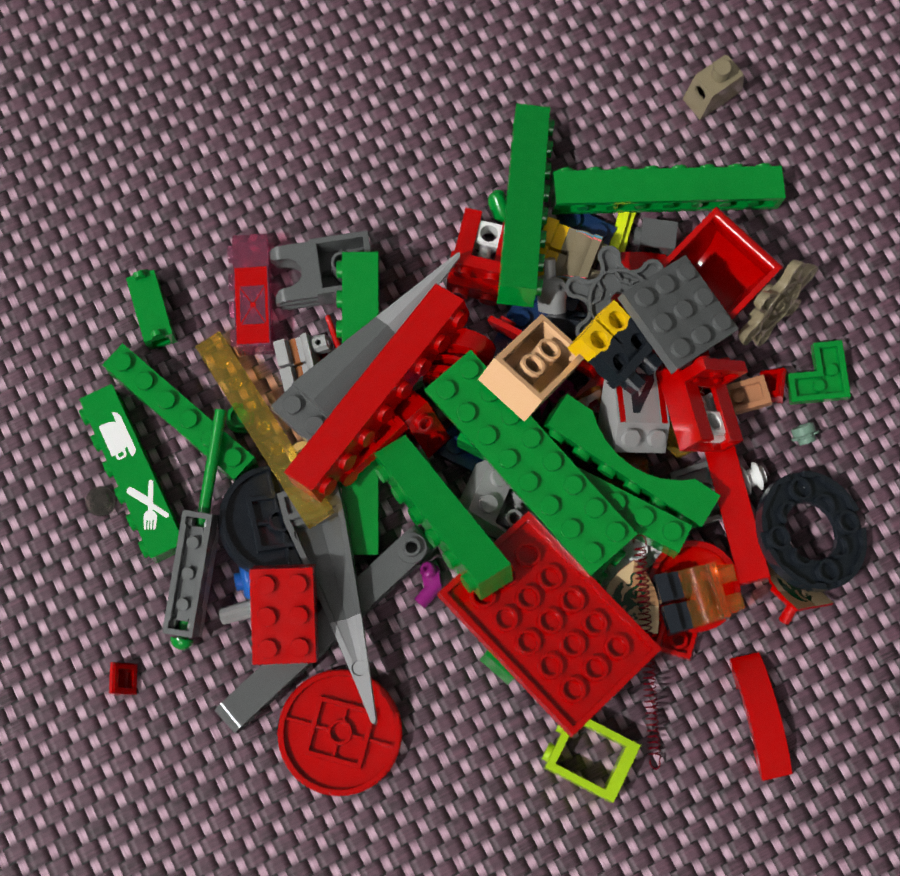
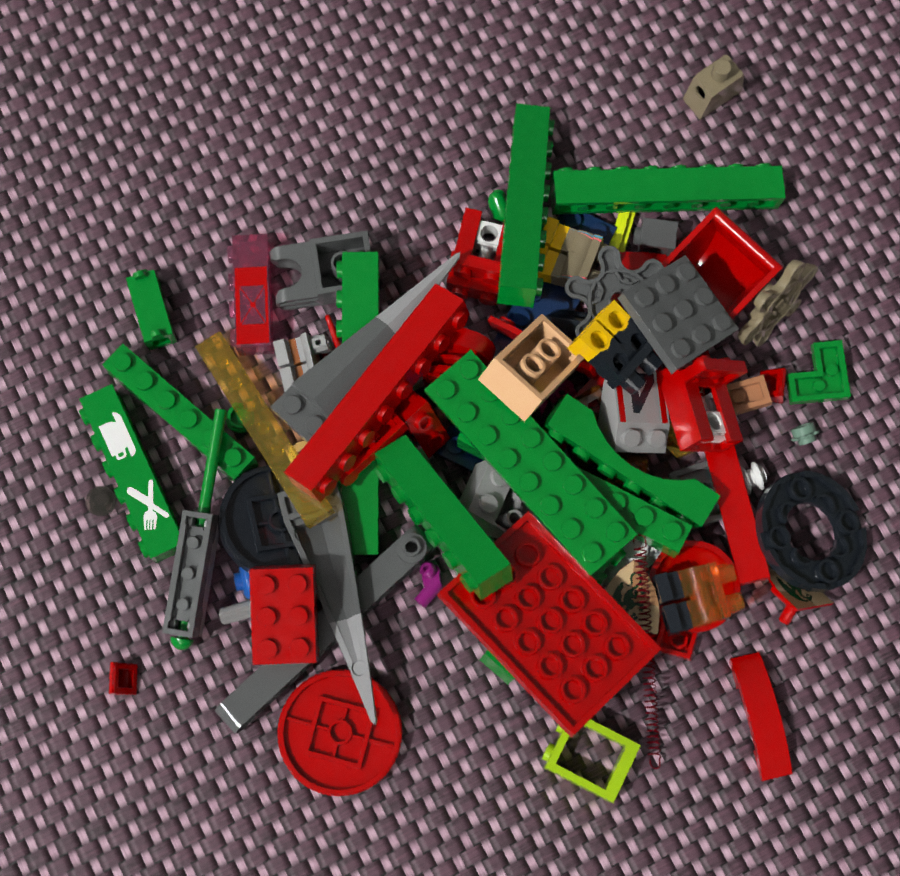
light grey piece [537,257,567,315] -> none

